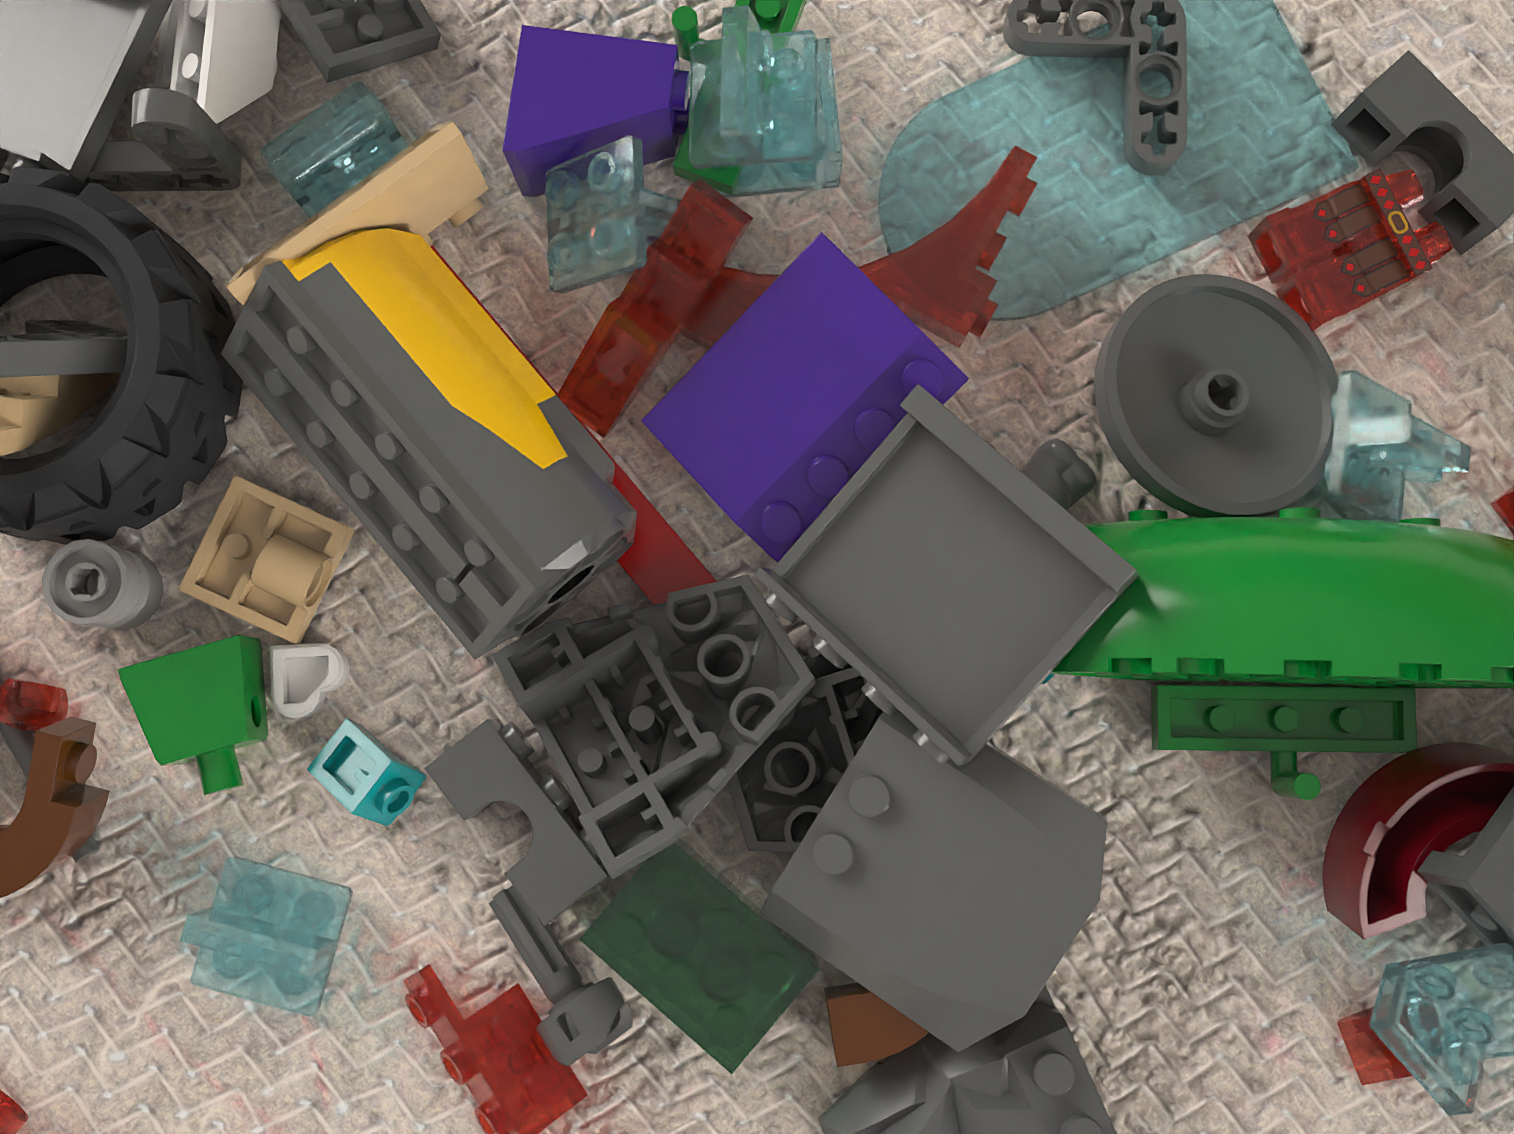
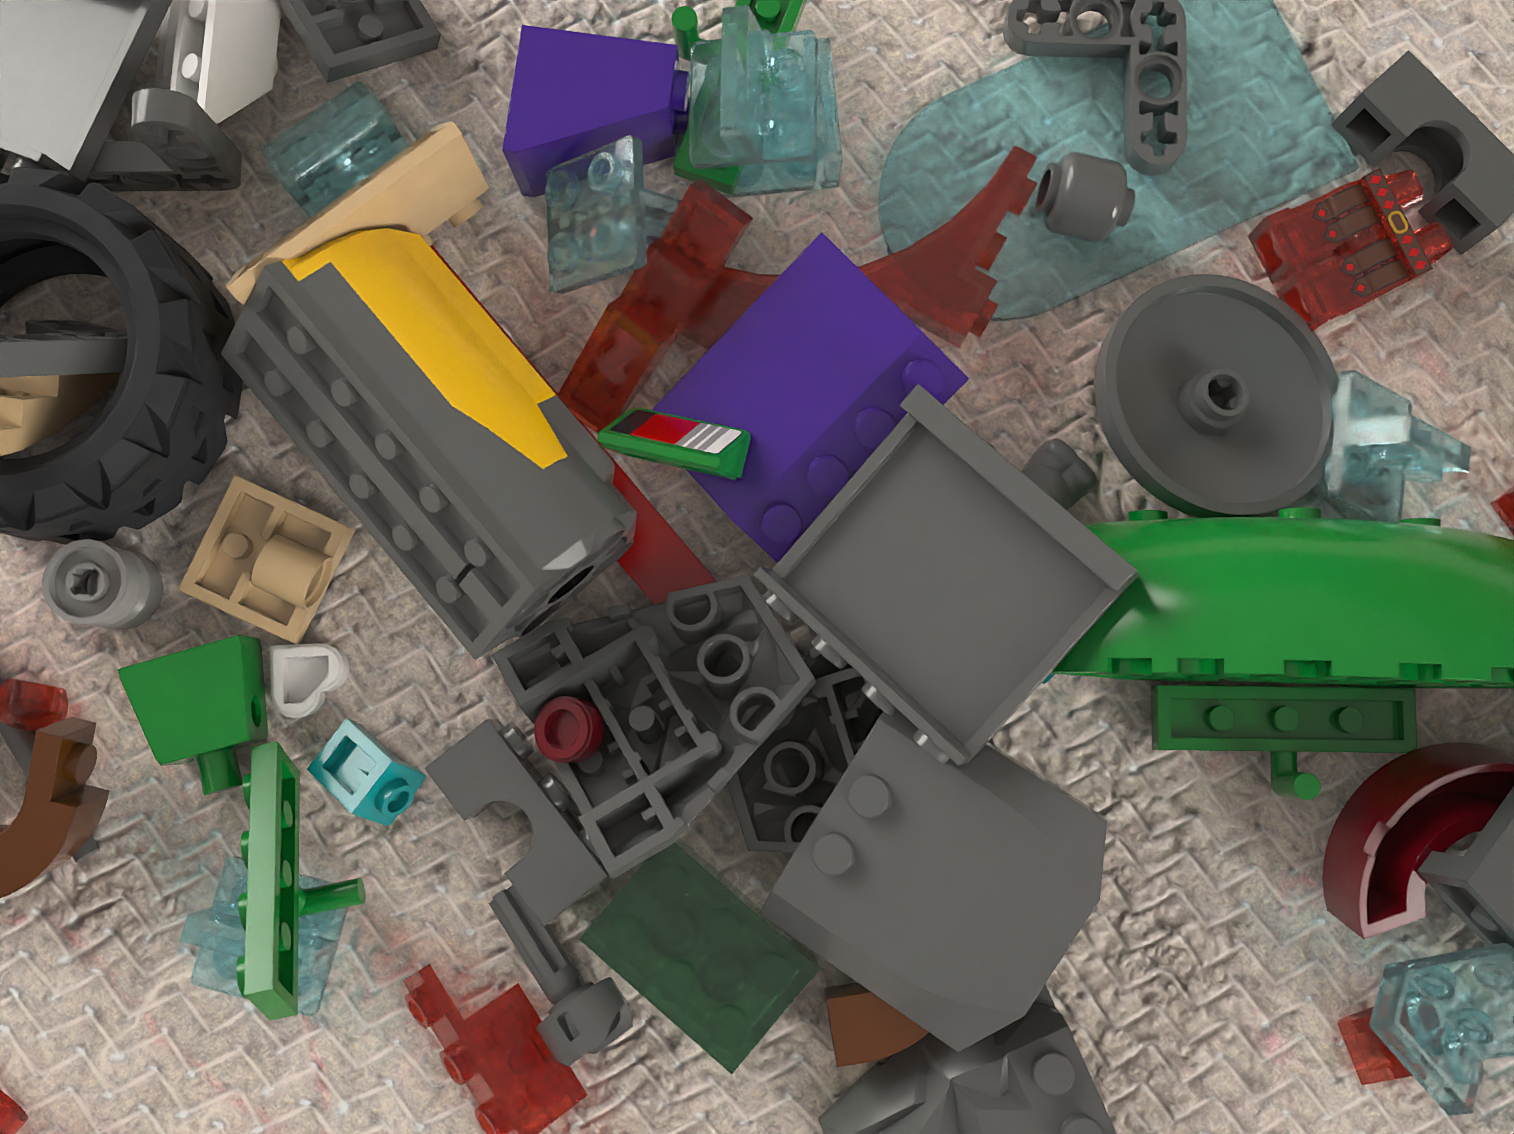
none -> green plate [236,741,366,1021]
none -> dark red tile [534,696,603,763]
none -> slope [597,408,751,480]
none -> dark grey head [1035,152,1135,242]

